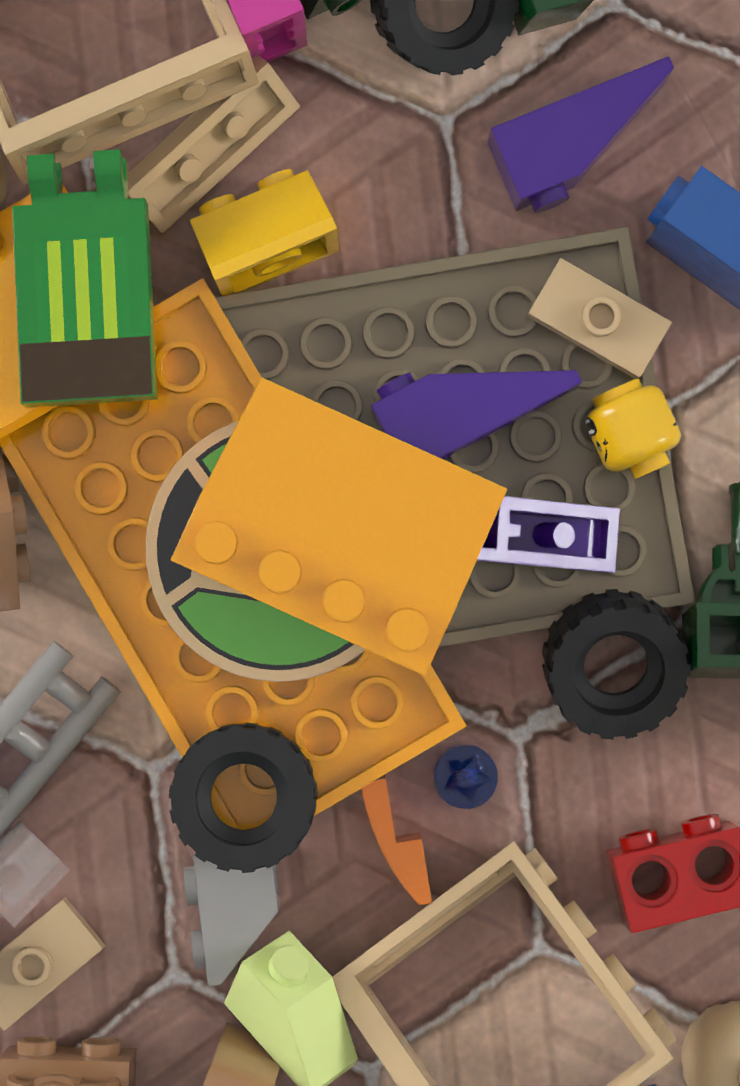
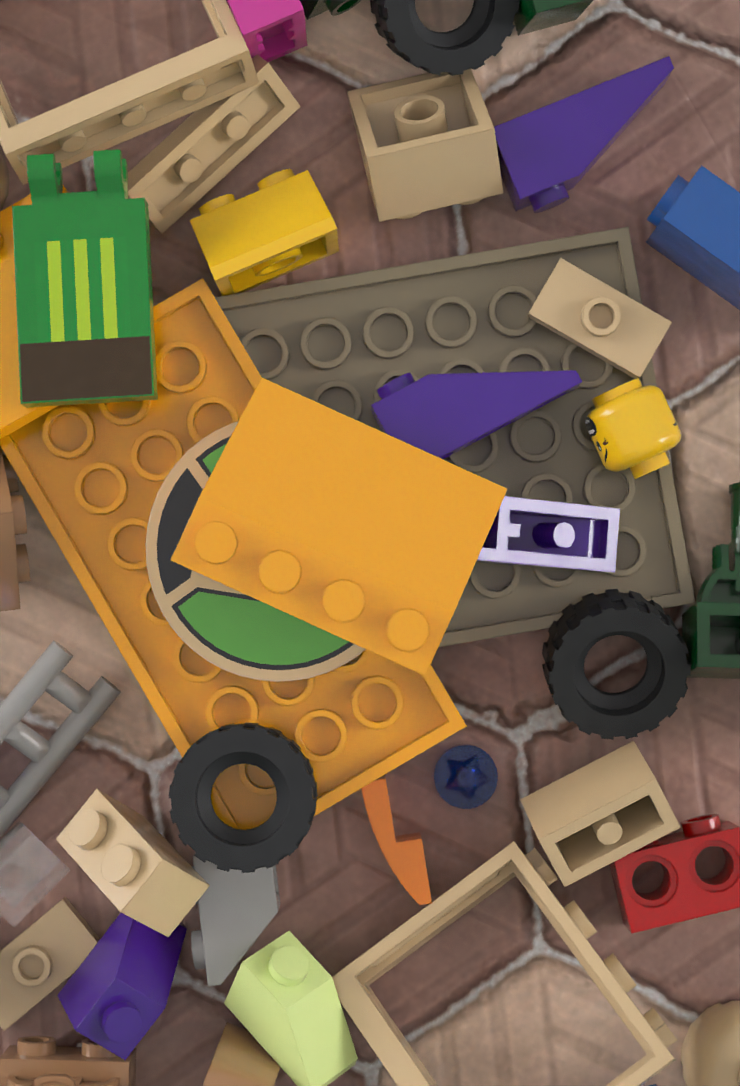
none -> tan brick [56,789,210,937]
none -> dark purple slope [57,913,187,1060]
none -> tan slope [347,68,503,222]
none -> tan brick [520,741,681,887]

